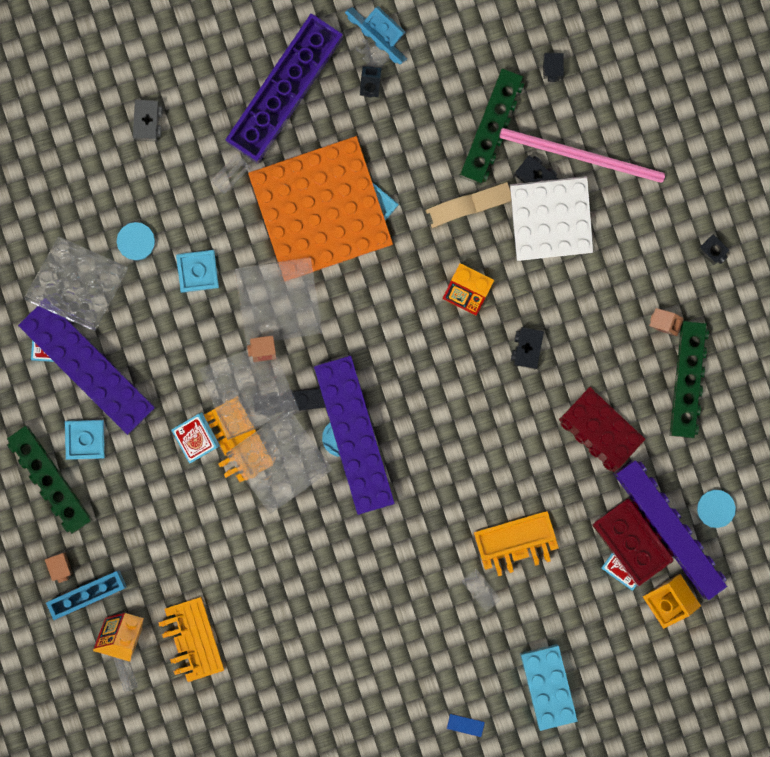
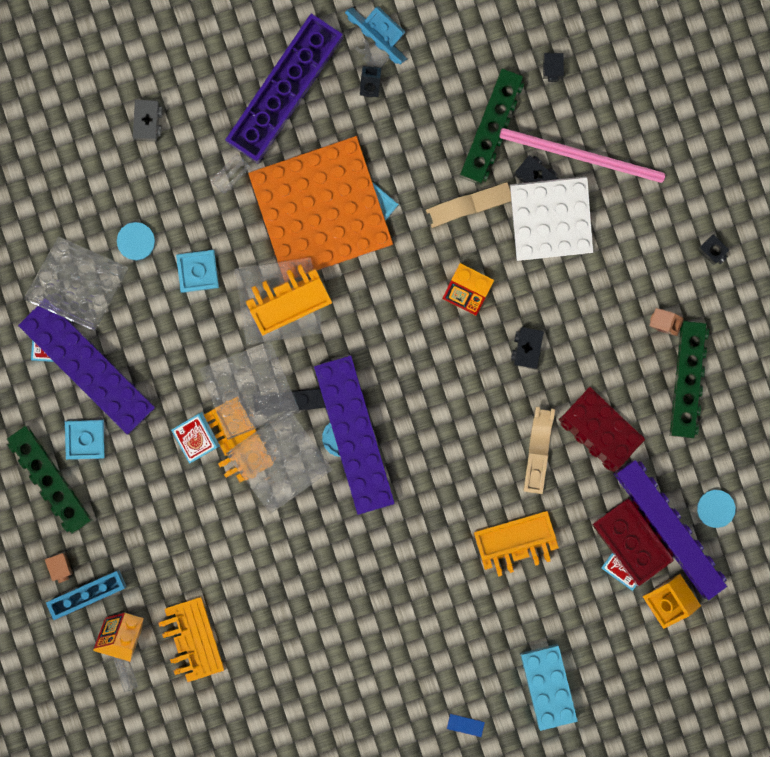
nougat brick [247,336,276,362] -> none
clear slope [462,569,501,612] -> none
none -> light orange hinge [246,264,332,336]
none -> tan piece [523,406,555,494]

